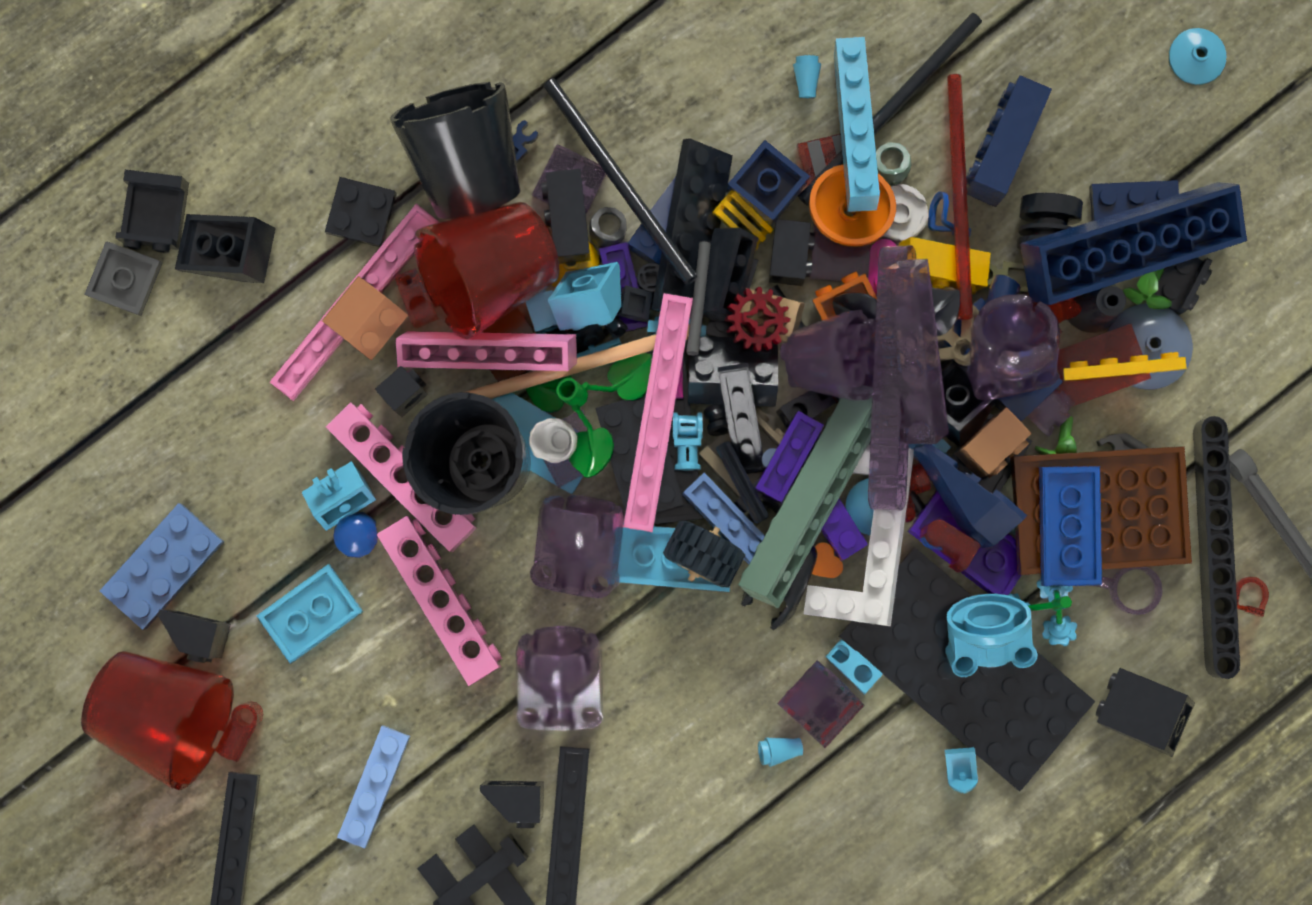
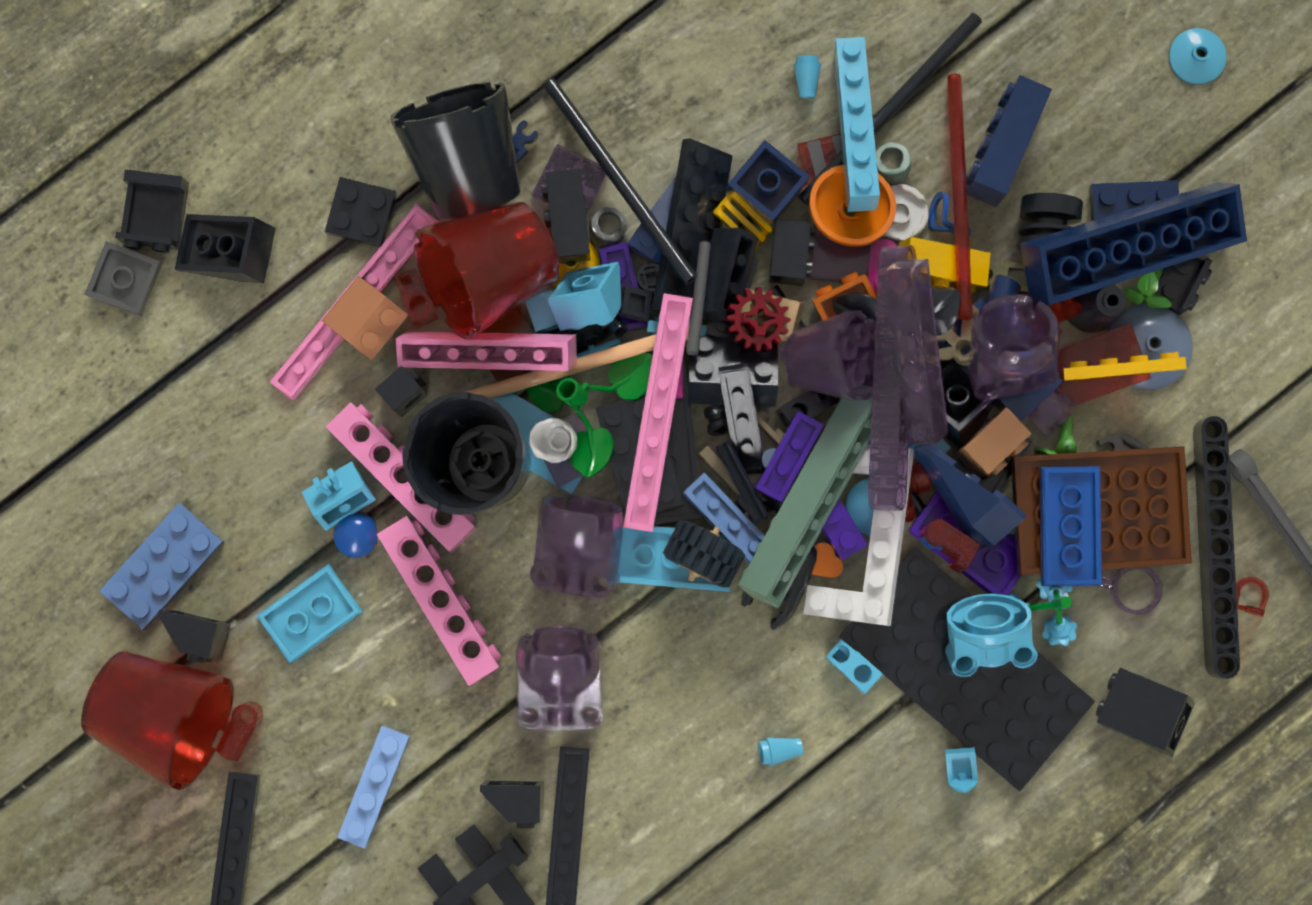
medium azure connector [673,412,703,471] -> none
clear purple slope [777,660,865,748] -> none

